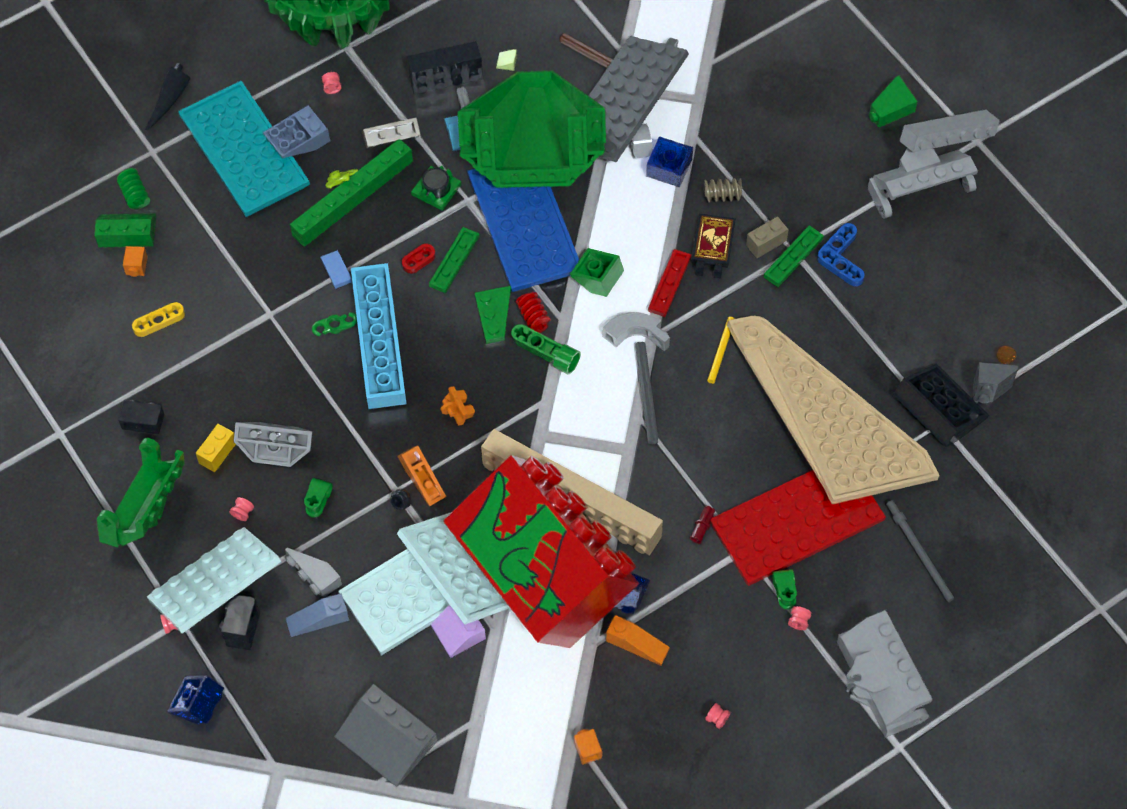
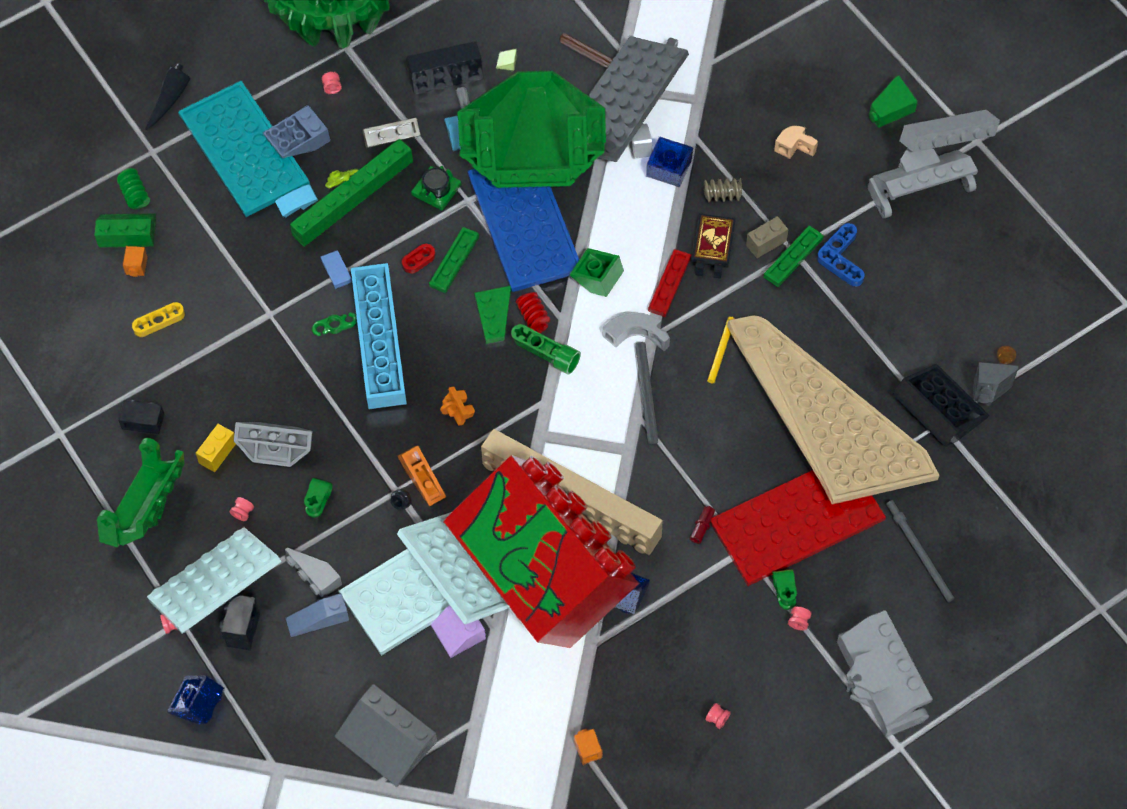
orange slope [606,615,670,665] -> none
none -> medium azure slope [275,185,318,218]
none -> light nougat brick [774,126,818,158]

